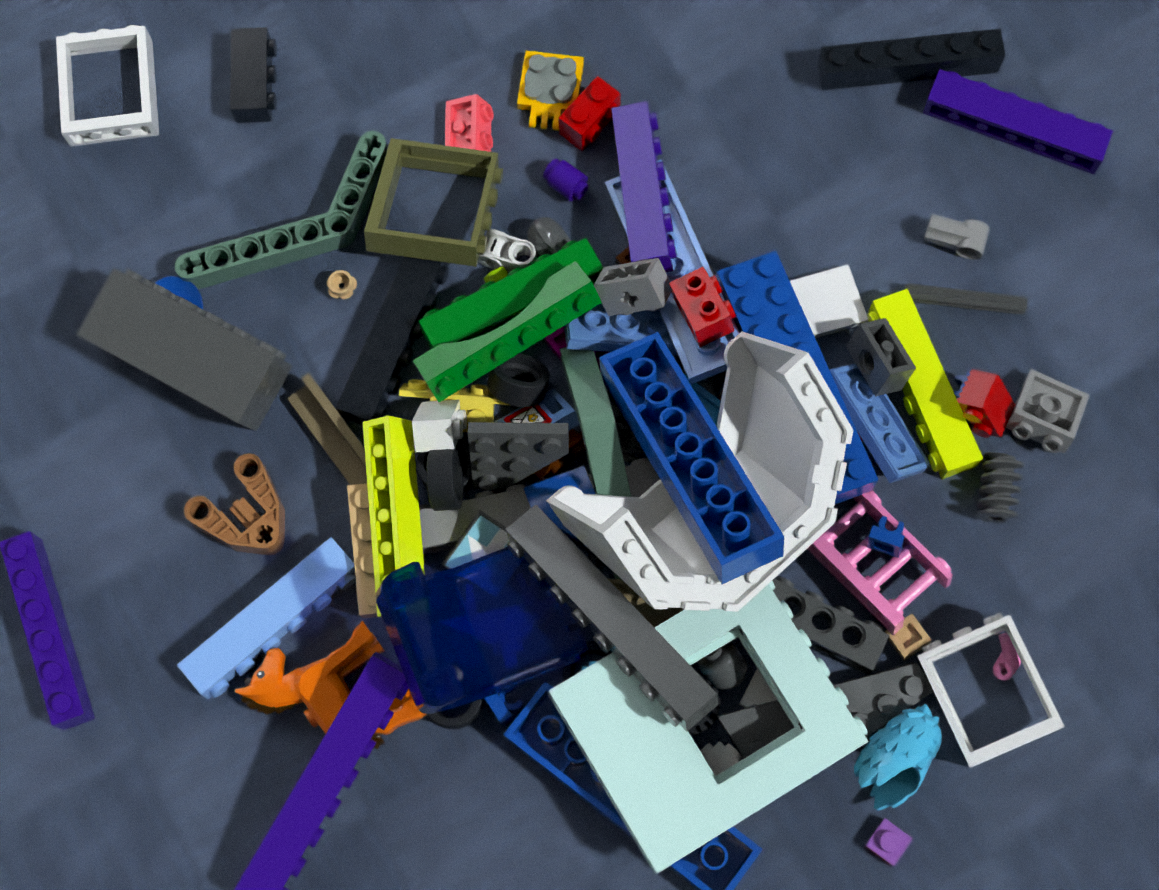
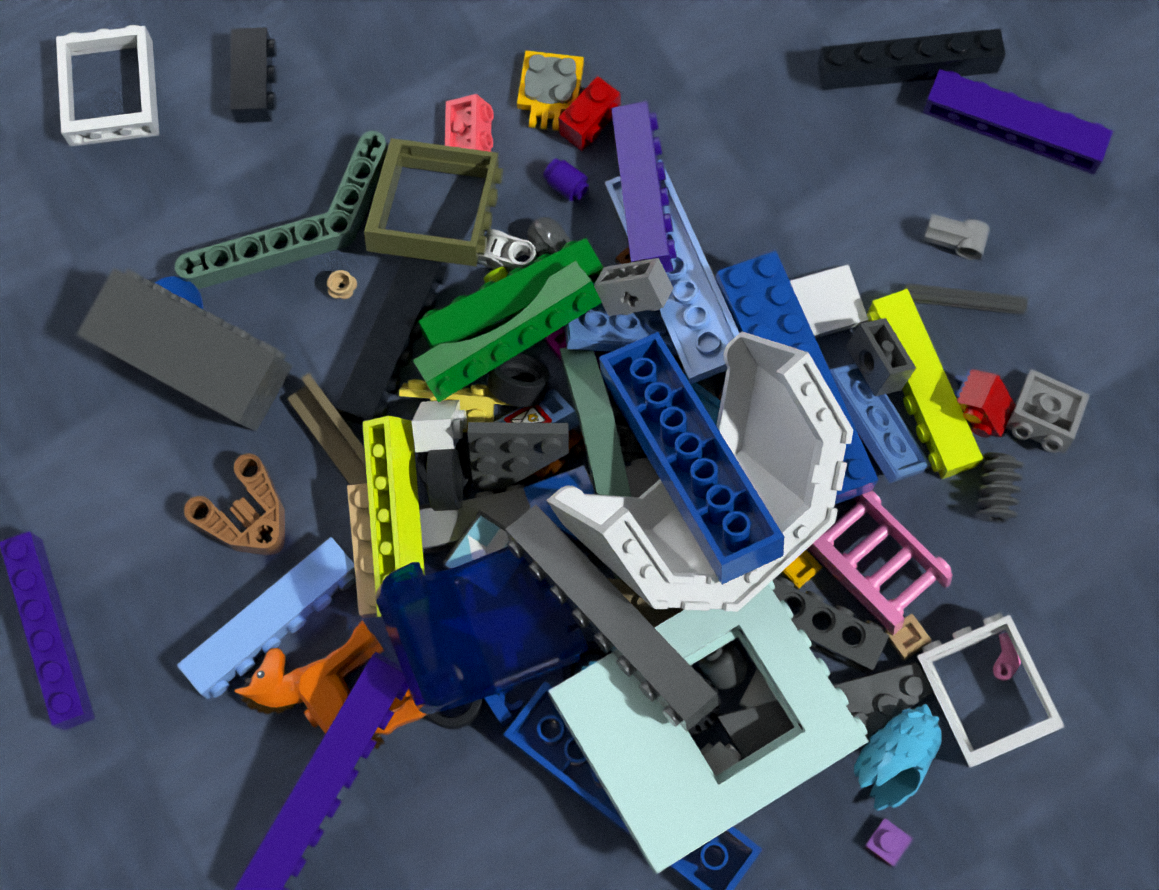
red brick [669,266,736,348] -> none
blue tile [867,516,905,558] -> none
none -> yellow tile [781,550,823,590]

